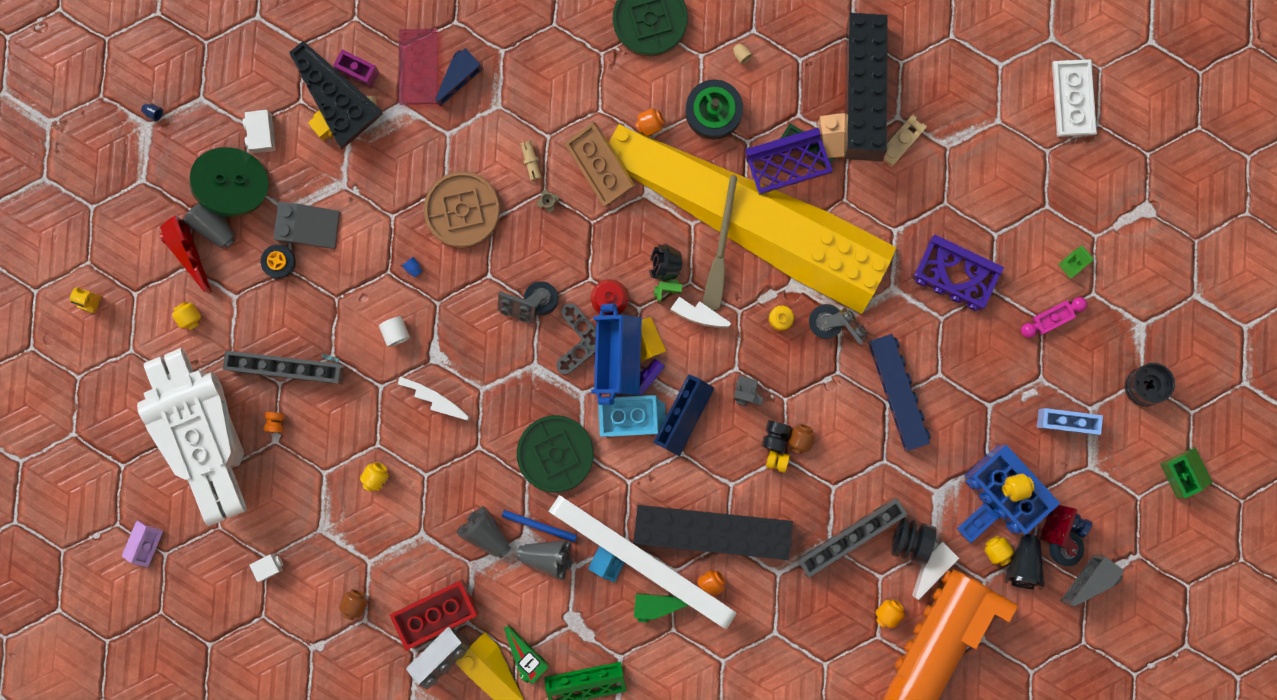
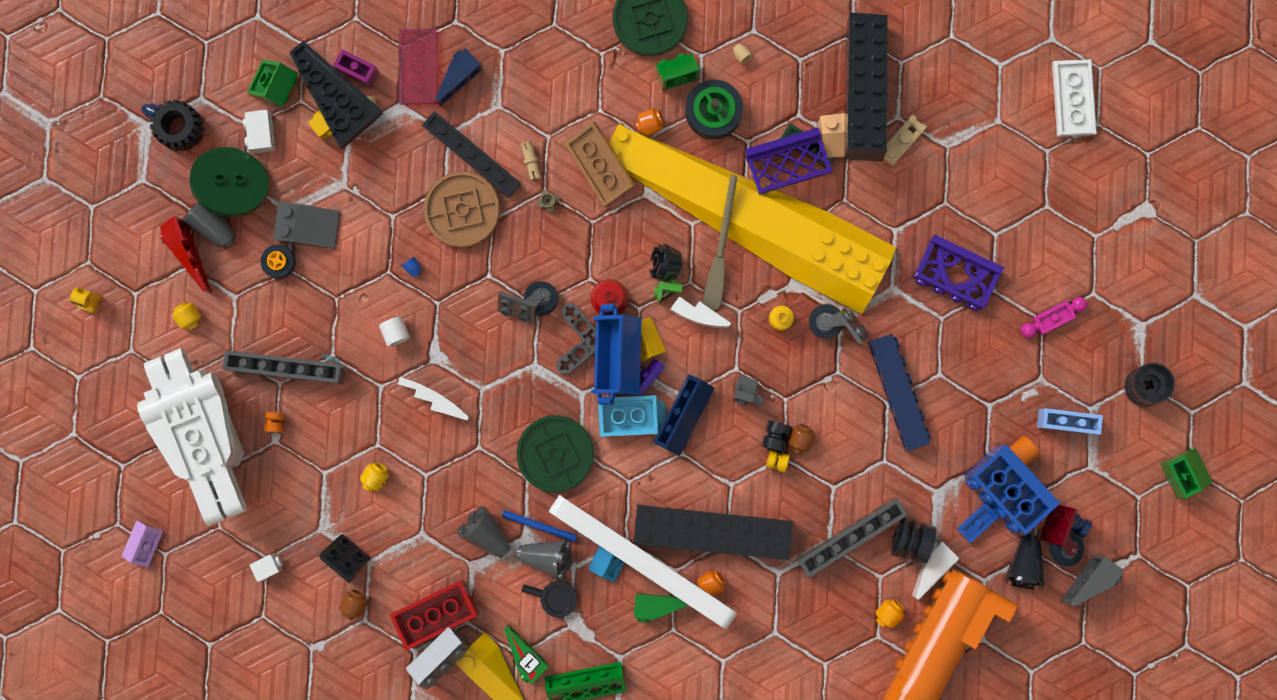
yellow head [984,536,1014,566] -> none
yellow head [1002,474,1034,502] -> none
bright green bracket [1058,246,1094,279] -> none
none -> black tyre [150,100,204,152]
none -> green slope [247,59,298,107]
none -> black bracket [319,534,370,583]
none -> black plate [422,111,521,198]
none -> black piece [521,580,577,618]
none -> green slope [656,53,699,91]
none -> orange piece [1009,436,1040,466]

